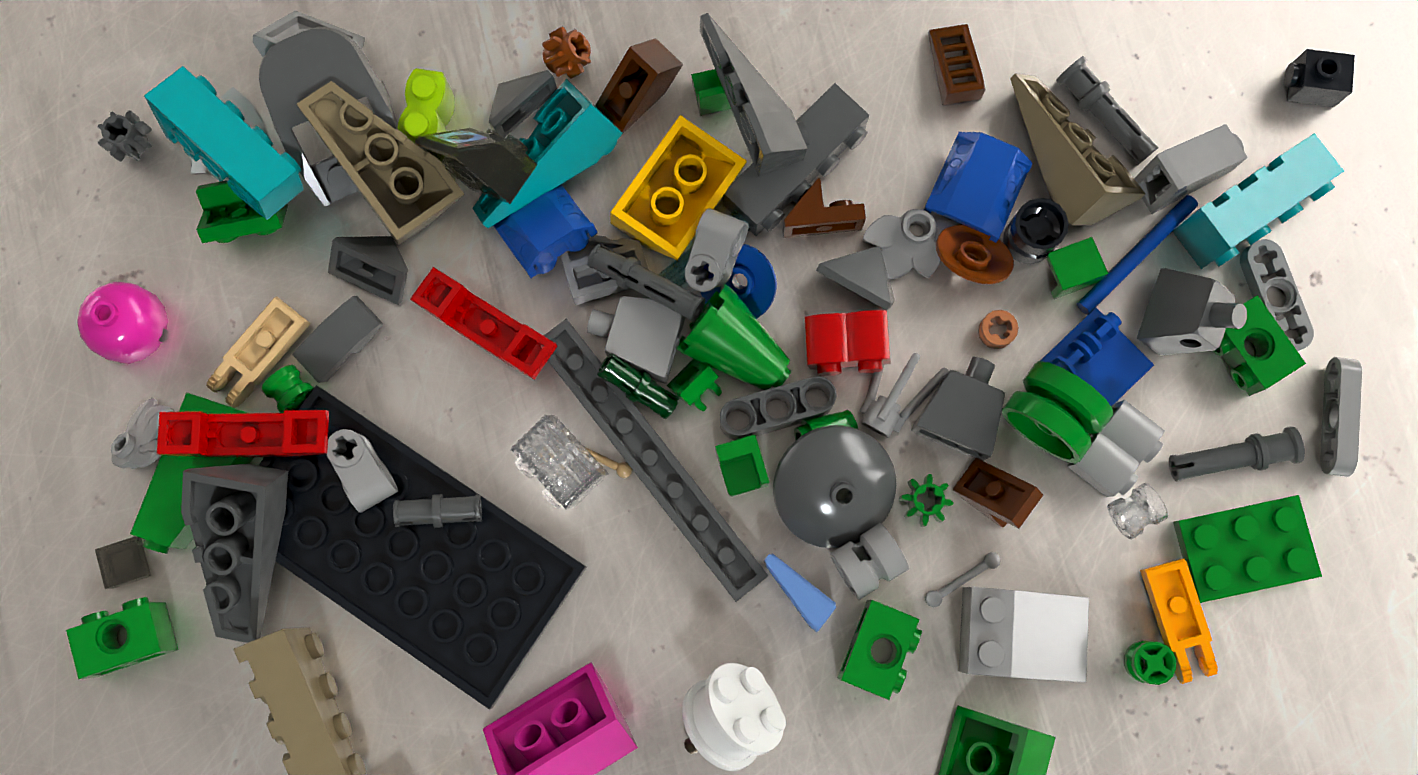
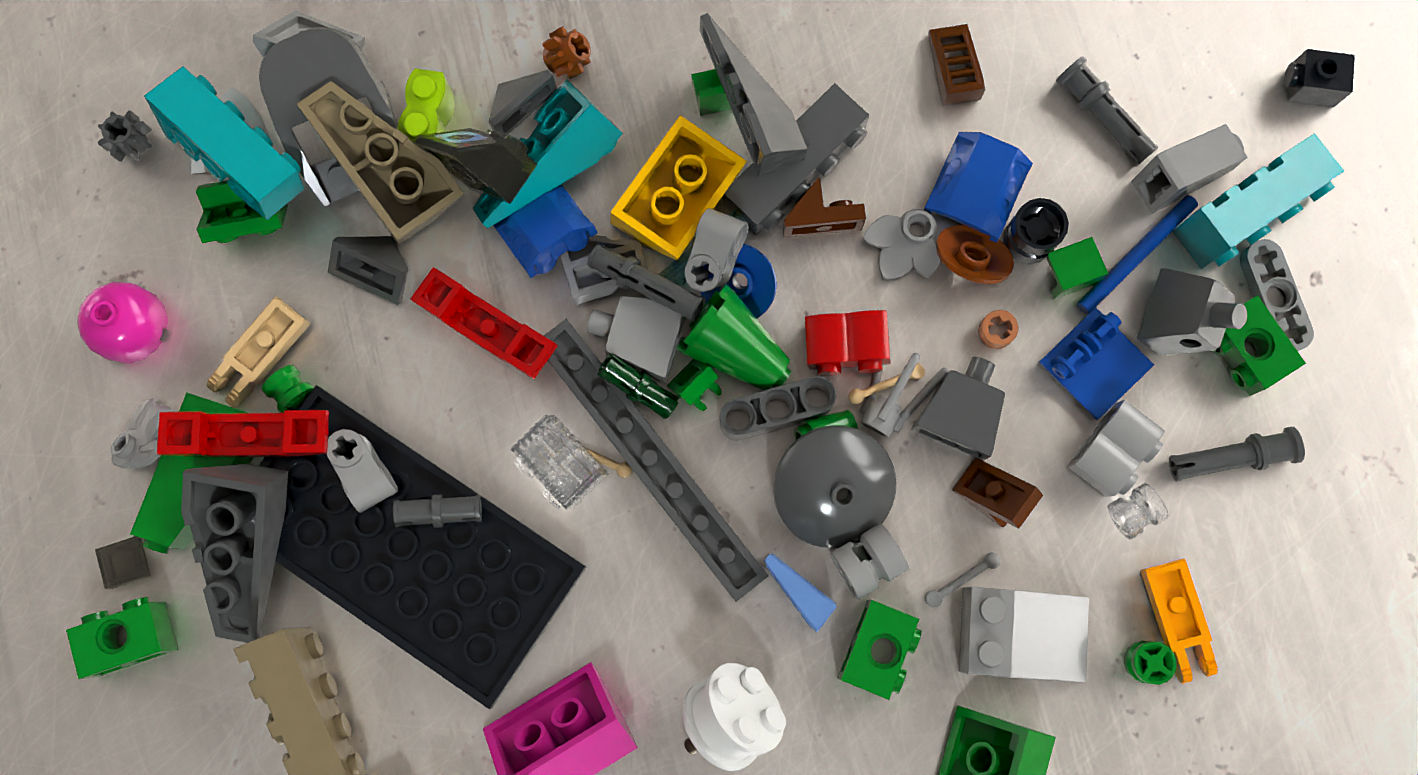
dark grey slope [292,296,383,383] -> none
reddish brown slope [595,38,683,132] -> none
green panel [715,435,770,497] -> none
dark grey slope [816,246,895,310] -> none
green gear [899,474,954,527] -> none
green wheel [1002,361,1113,464] -> none
dark tan wedge [1010,73,1146,225] -> none
green plate [1173,495,1322,603] -> none
light grey beam [1320,357,1362,477] -> none
none -> tan hinge [848,363,925,404]

